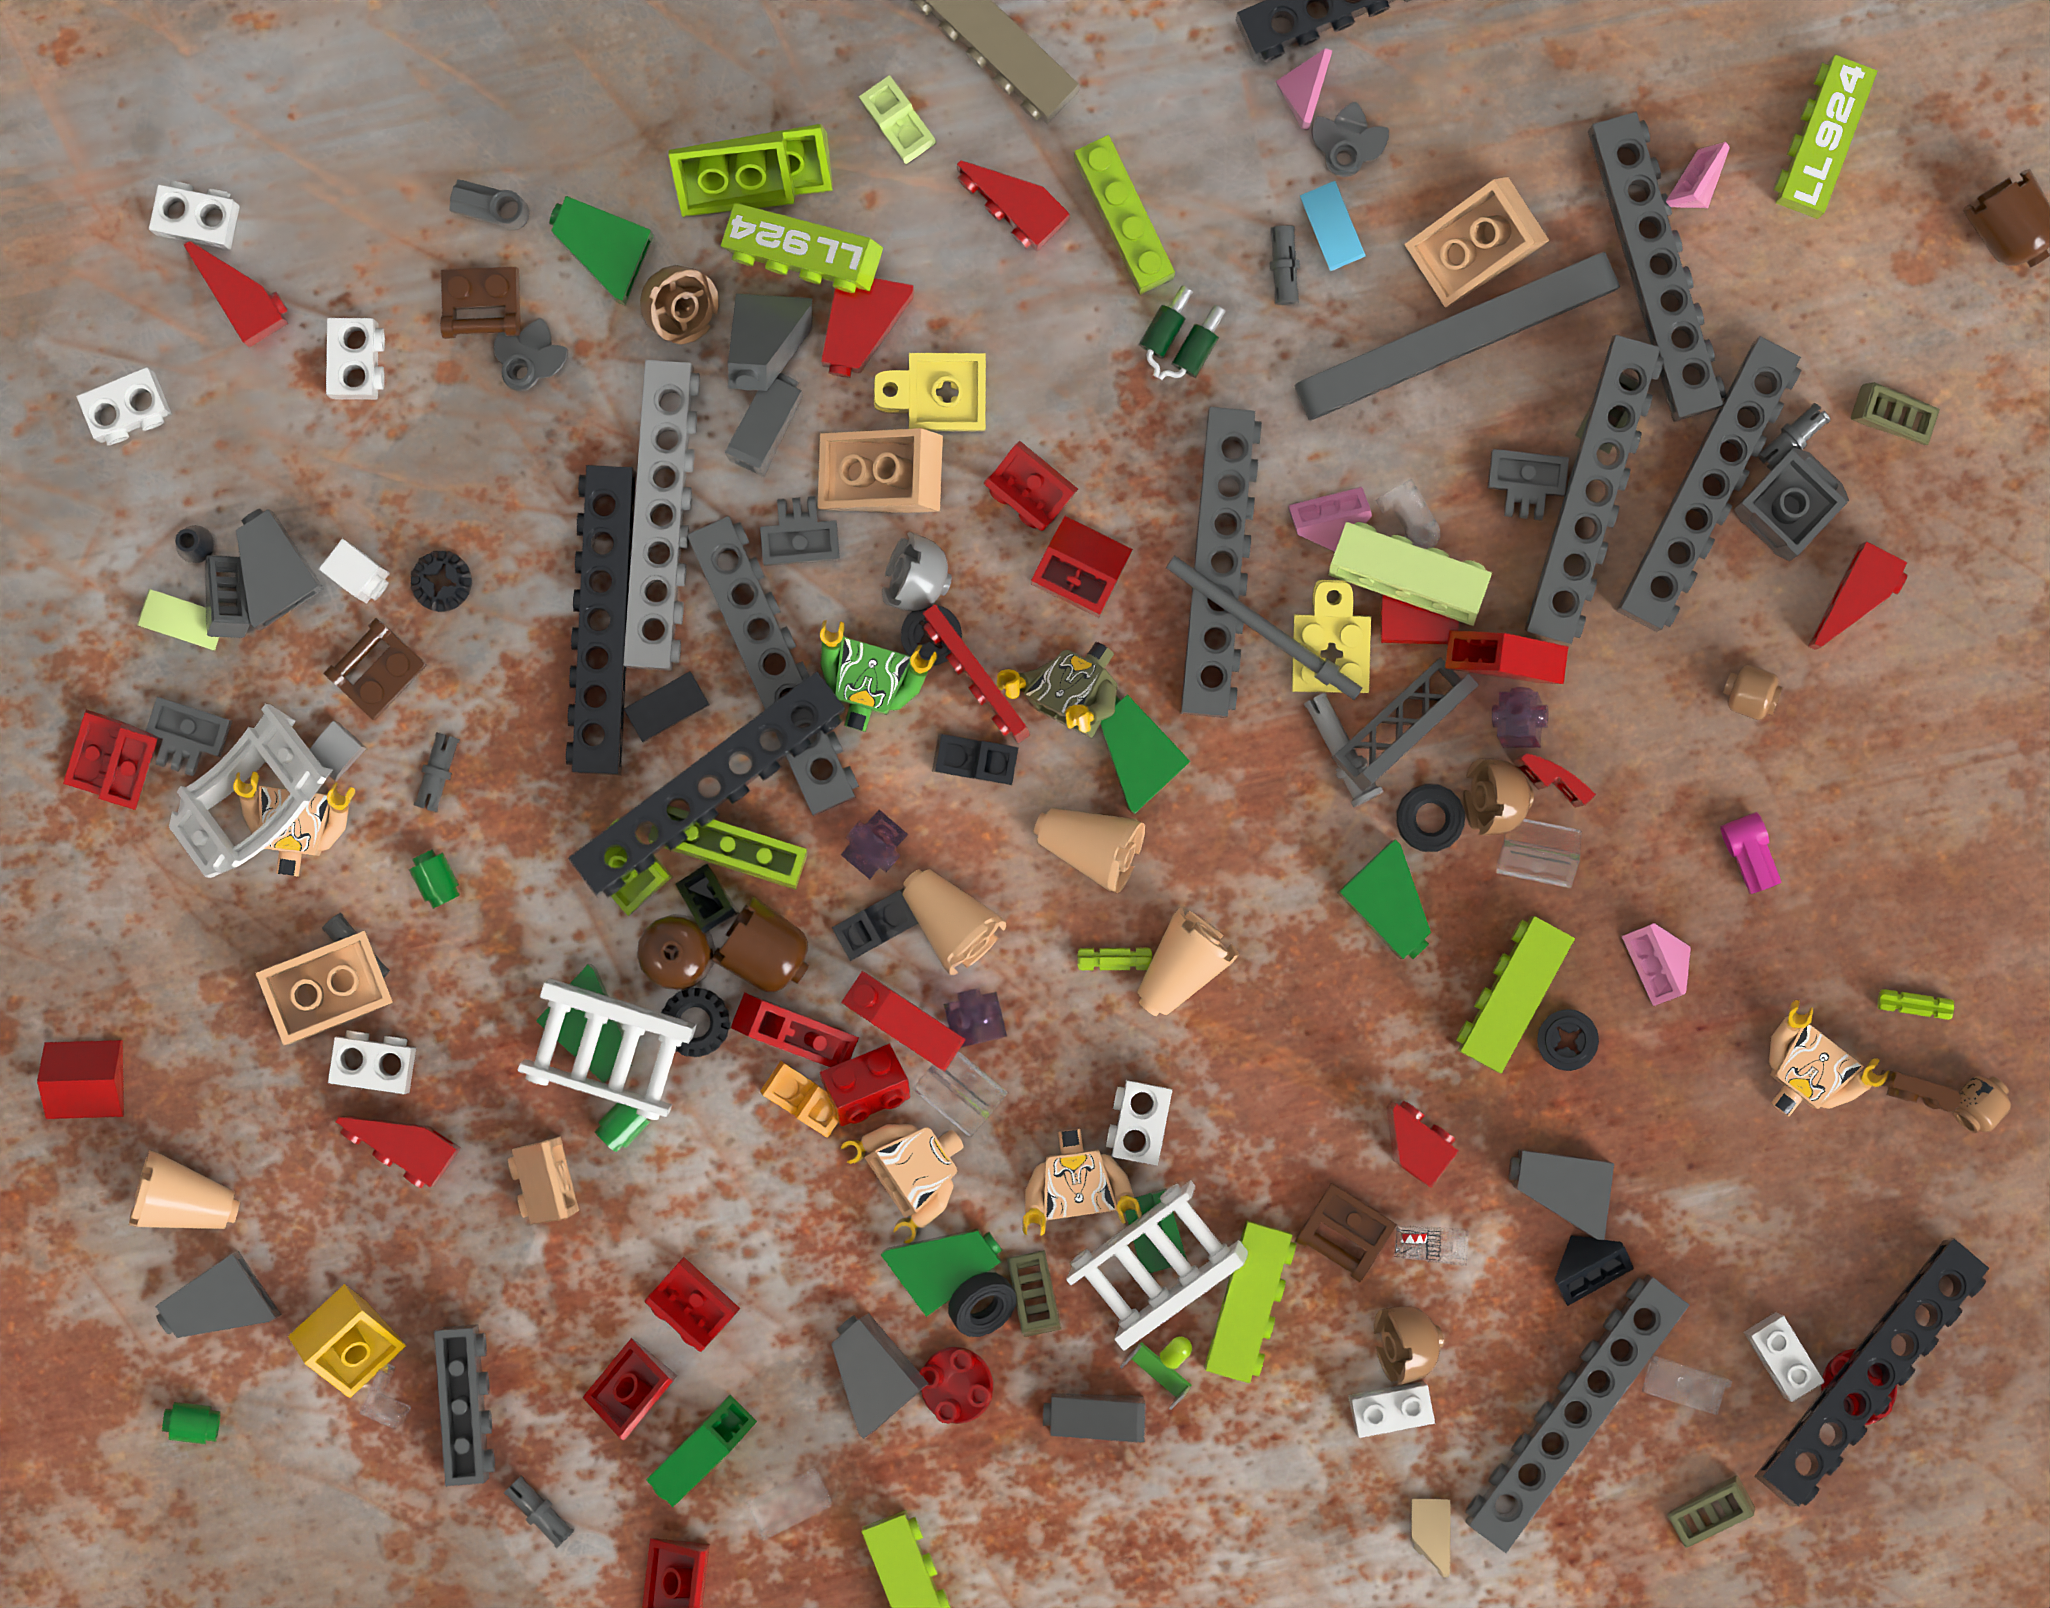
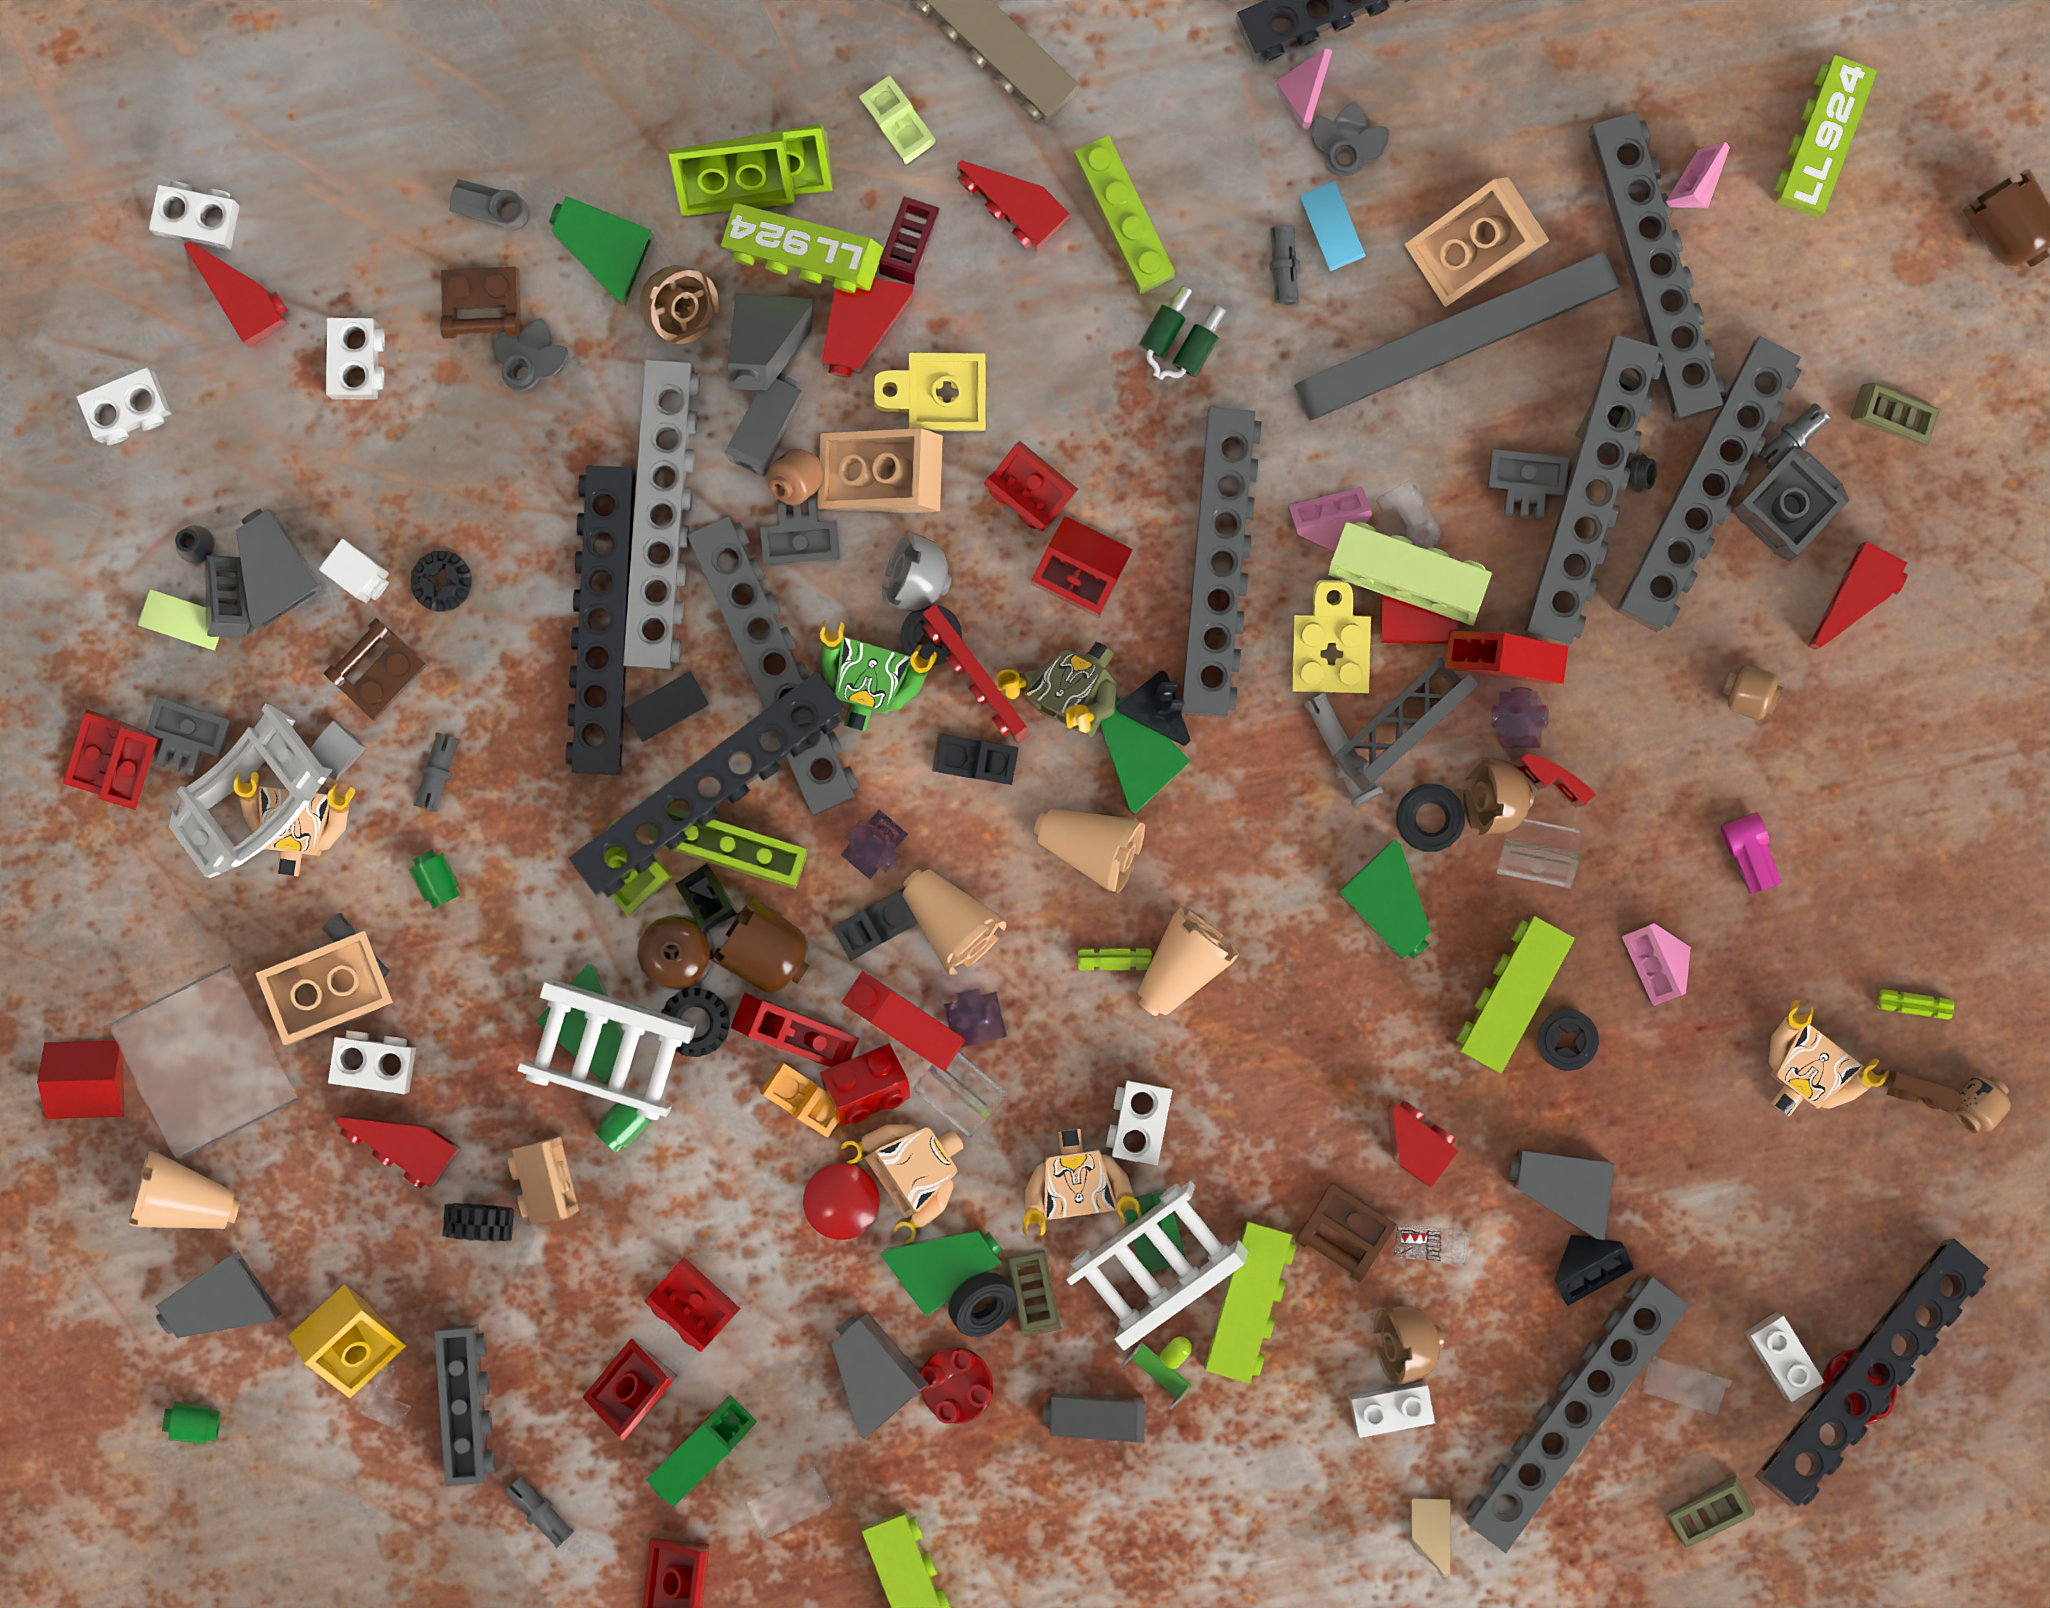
dark grey bar [1166,555,1362,700] -> none
none -> clear piece [108,964,298,1161]
none -> black tyre [442,1203,514,1242]
none -> nougat head [766,448,824,506]
none -> red dish [803,1163,880,1240]
none -> dark red slope [879,196,940,285]
none -> black piece [1116,670,1191,746]
none -> pearl dark grey plate [1626,453,1656,492]

